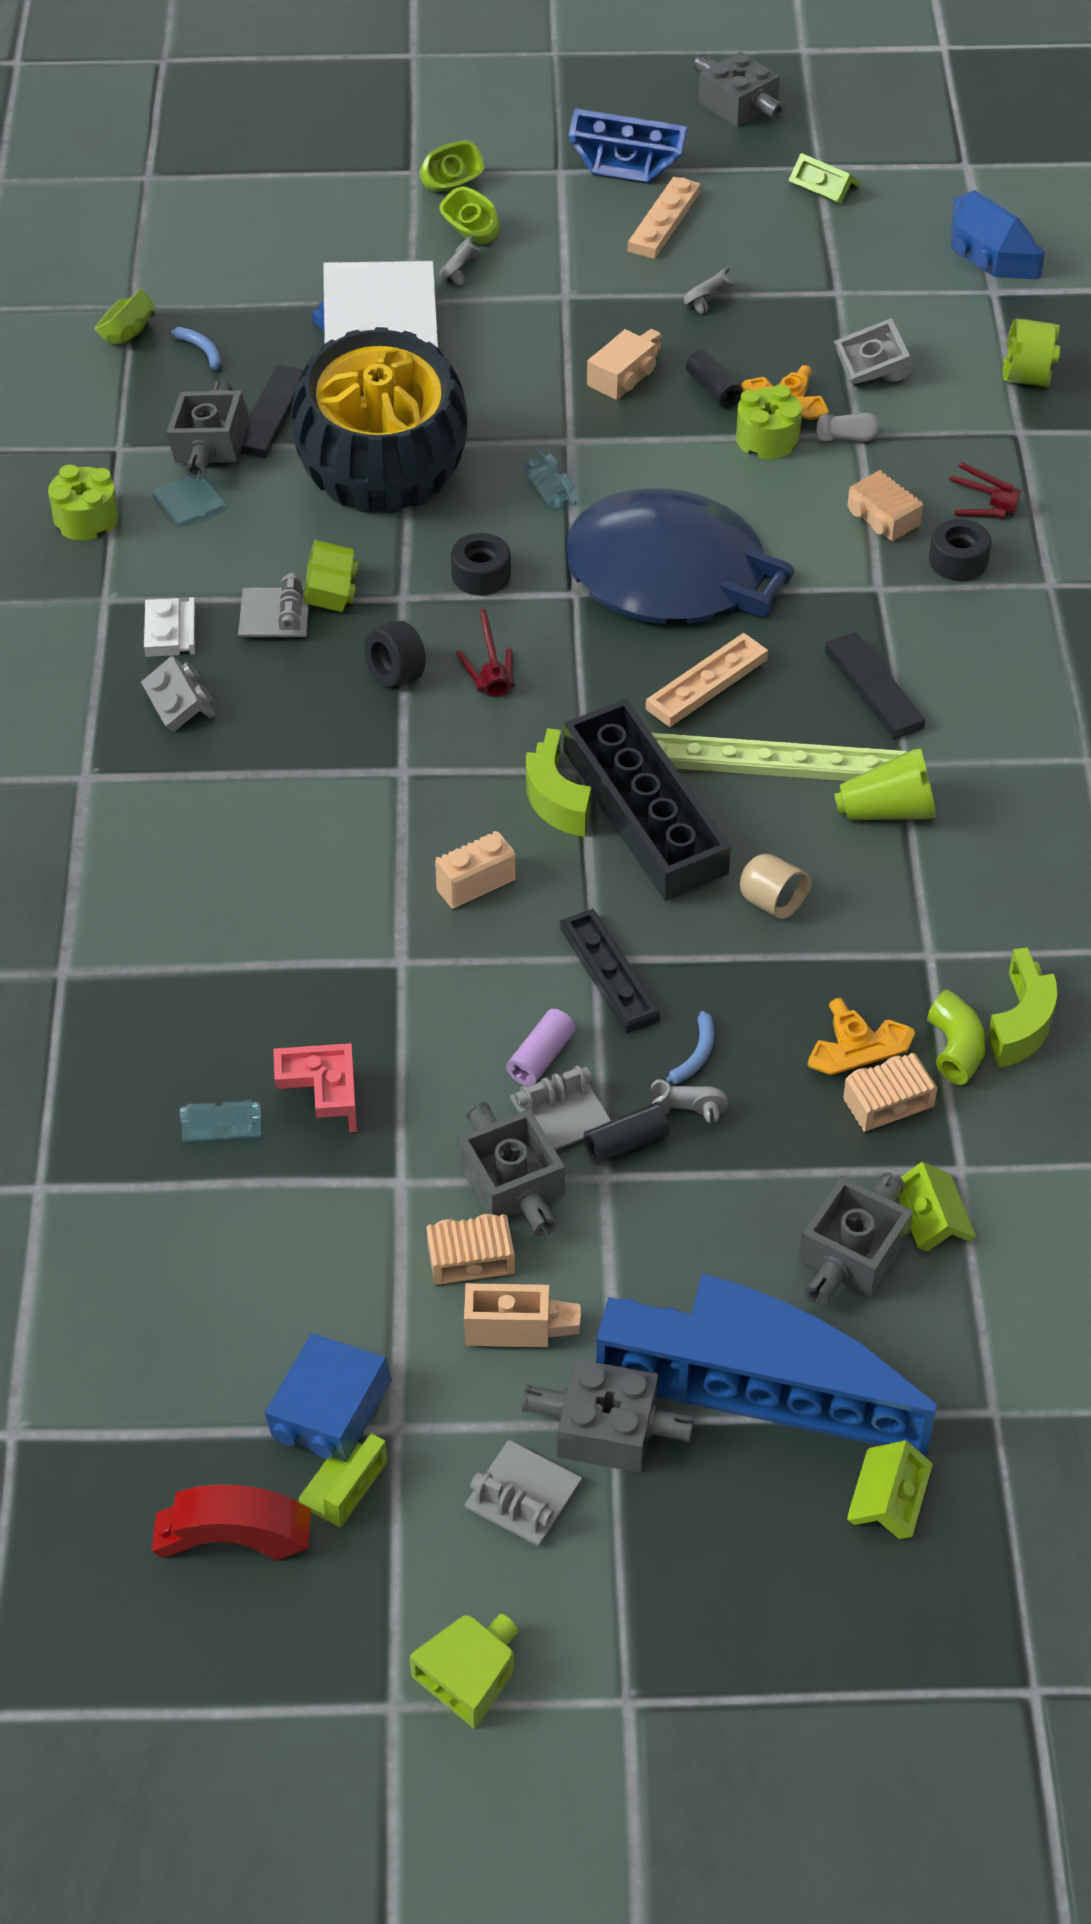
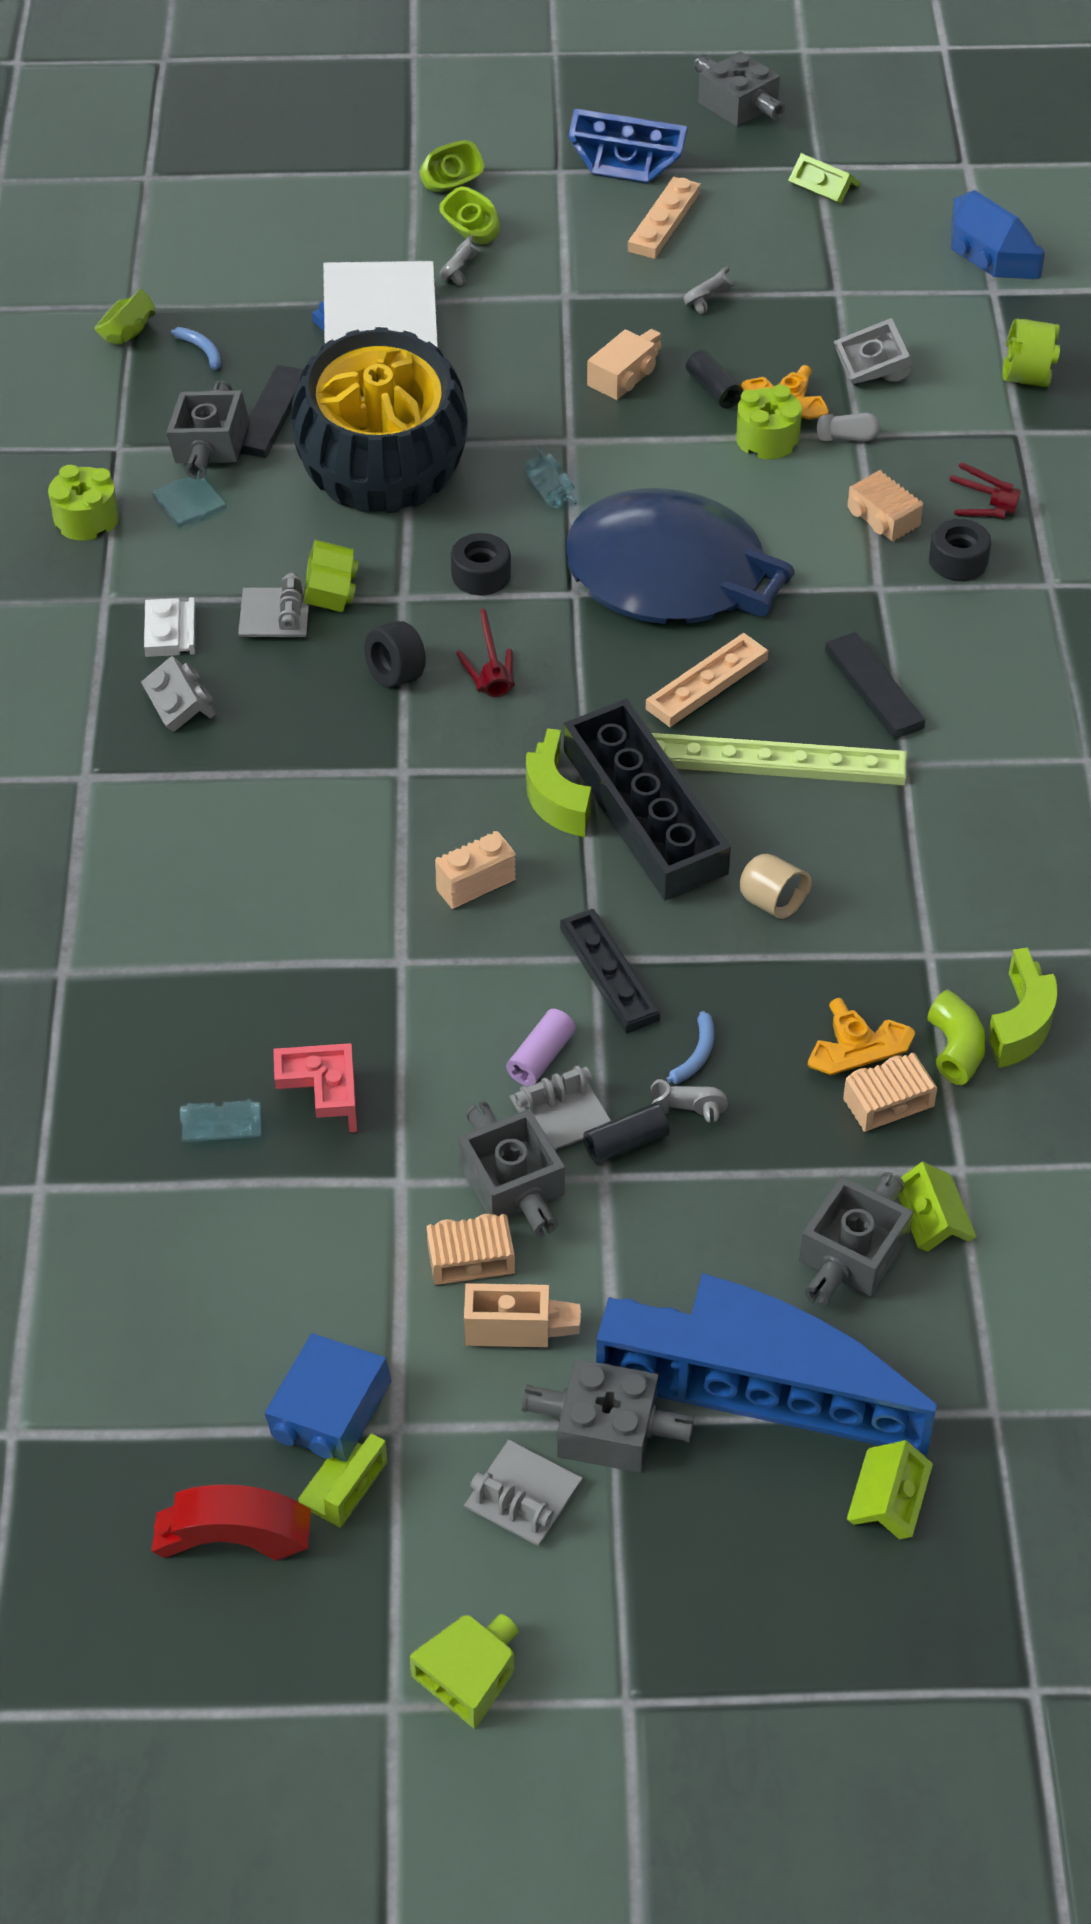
lime cone [834,748,936,820] -> none

